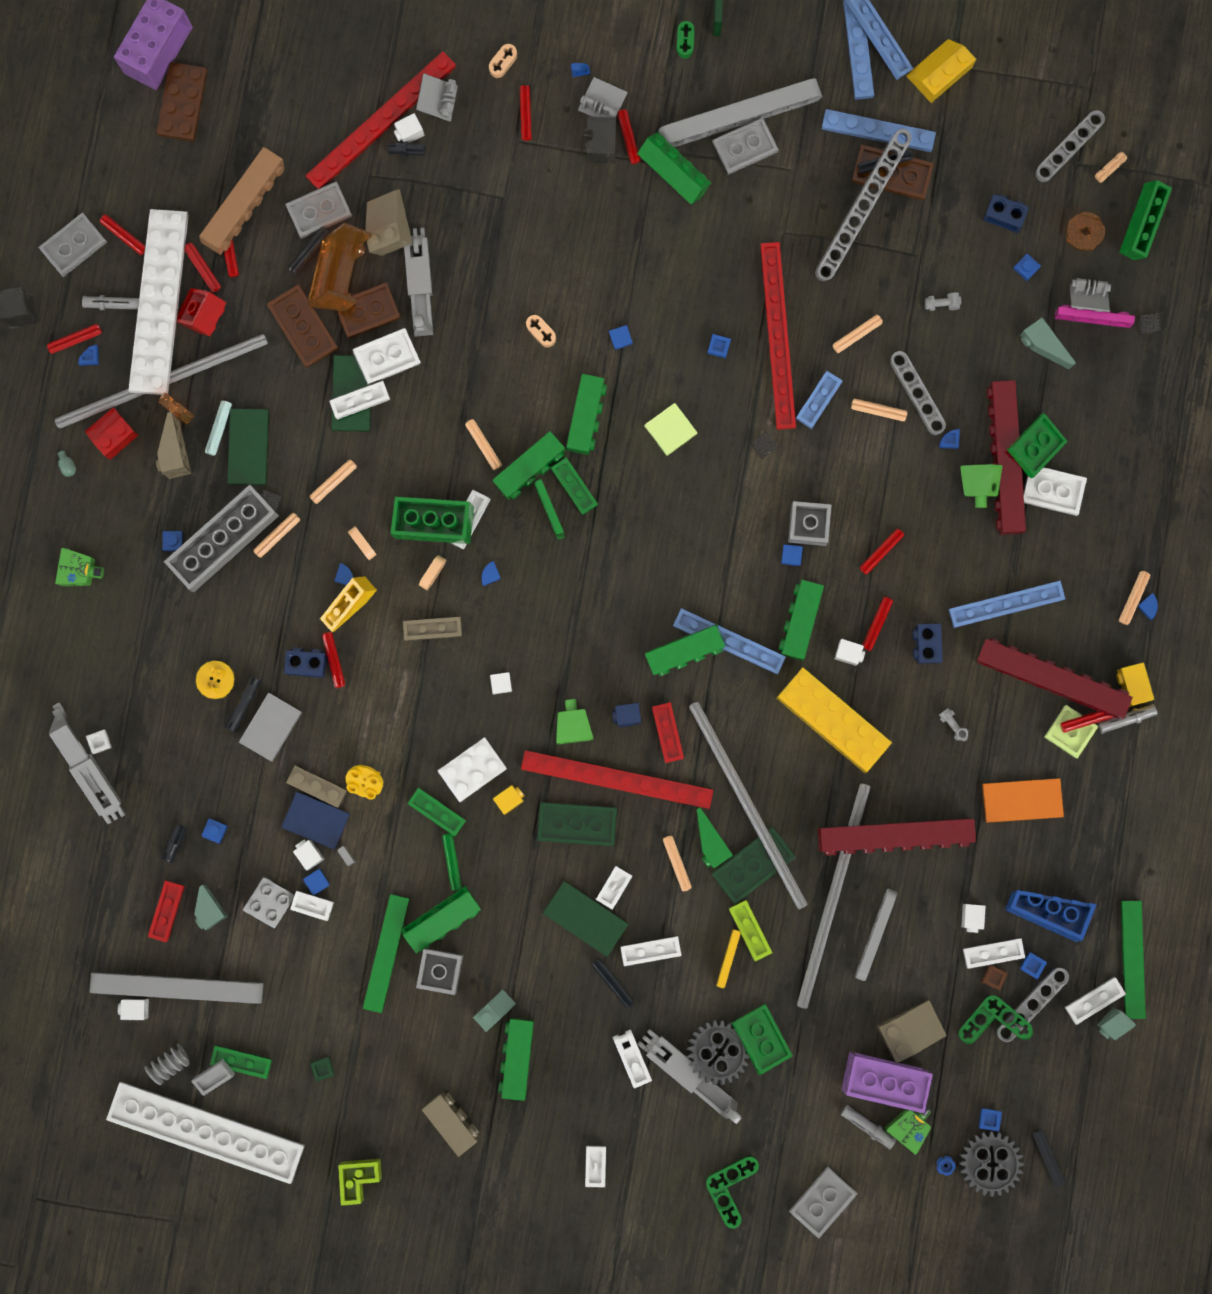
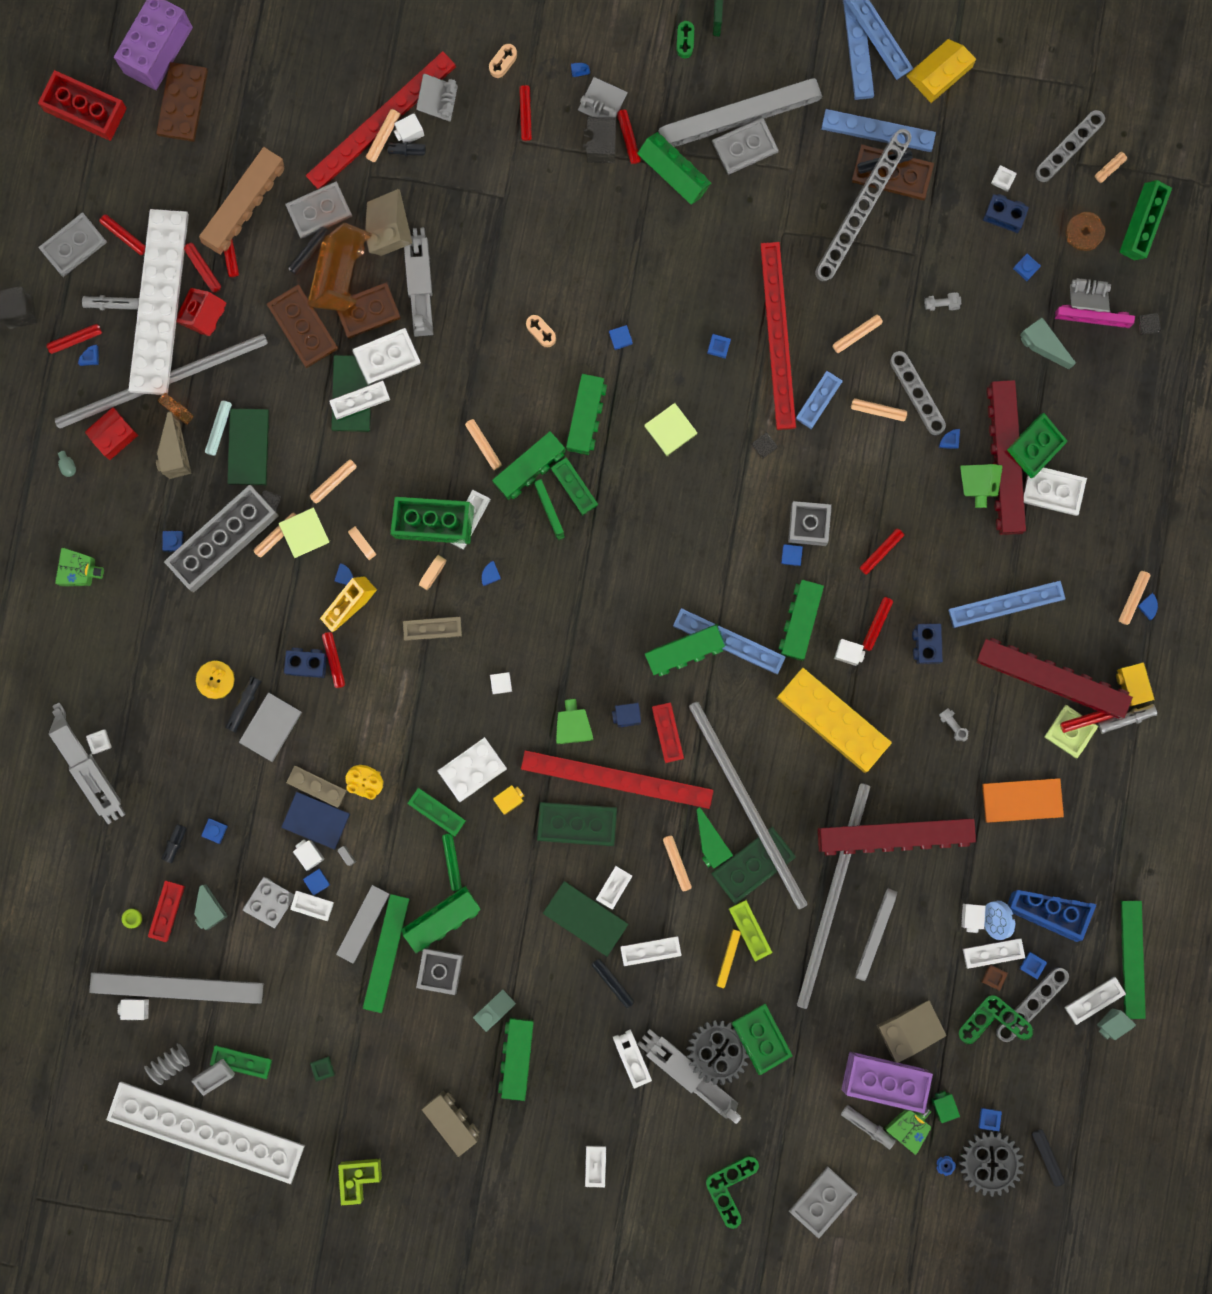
none -> red brick [38,70,127,141]
none -> lime tile [122,909,142,928]
none -> yellowish green tile [279,507,329,558]
none -> light grey tile [336,885,390,963]
none -> light nougat axle [366,109,400,162]
none -> green brick [931,1091,960,1123]
none -> light blue tile [984,901,1015,940]
none -> white tile [991,165,1017,192]

